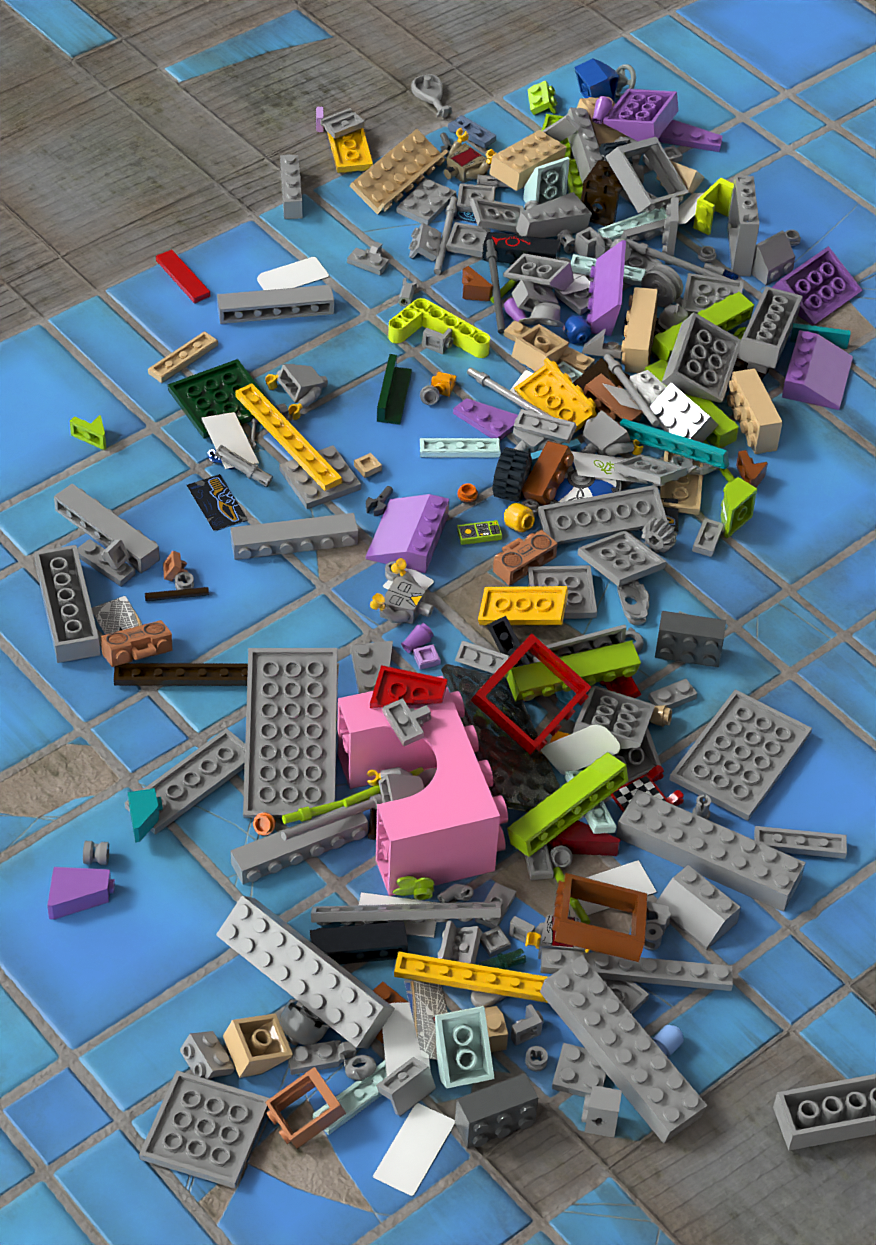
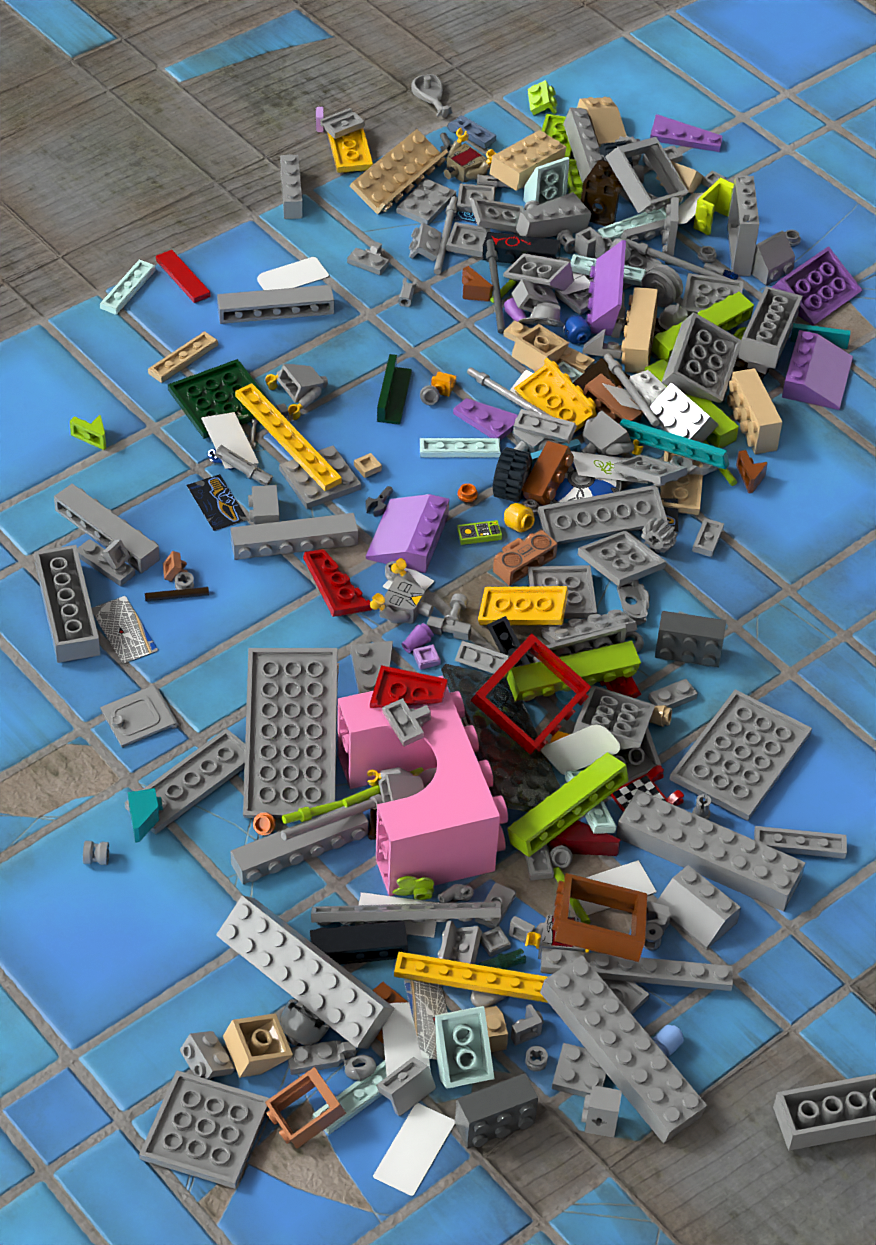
medium lavender slope [47,867,115,919] -> none
nougat piece [101,620,172,667] -> none
dark brown plate [114,663,248,686] -> none
neon yellow beam [388,298,490,358] -> none
light grey bracket [422,328,454,354] -> none
light grey tile [543,114,579,142] -> none
blue piece [574,58,636,102] -> none
medium lavender cone [592,96,612,124] -> none
medium lavender slope [603,89,679,141] -> none
lime slope [720,477,757,539] -> none
none -> light aqua tile [100,260,156,315]
none -> light grey container [100,685,179,748]
none -> light grey brick [248,485,279,525]
none -> red wing [303,549,372,617]
none -> light grey bar [427,593,472,641]
none -> light grey plate [542,610,637,644]
none -> light grey plate [611,292,626,338]
none -> light grey tile [701,170,727,188]

